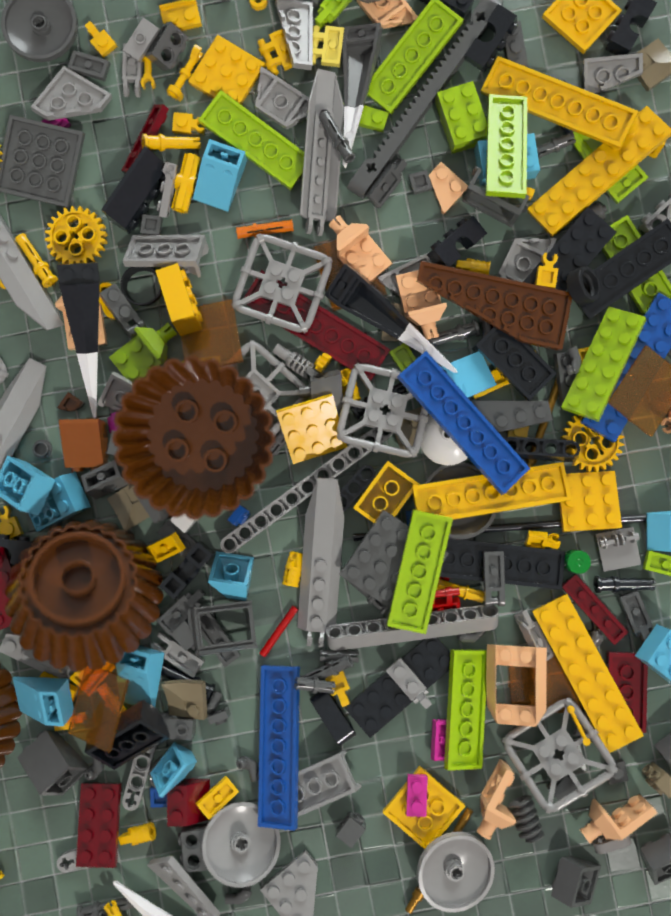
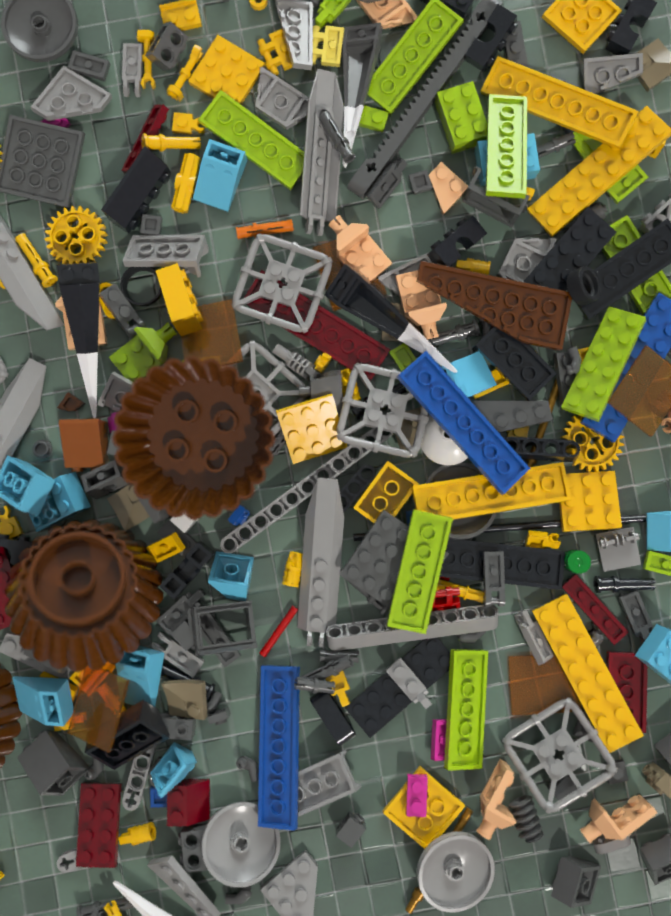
yellow plate [84,21,117,58] -> none
light grey plate [123,18,160,63] -> none
light grey hinge [157,162,178,218] -> none
yellow plate [195,776,239,820] -> none
light nougat wedge [486,644,547,727] -> none
yellow plate [535,253,558,289] -> none
yellow hinge [567,705,591,746] -> none

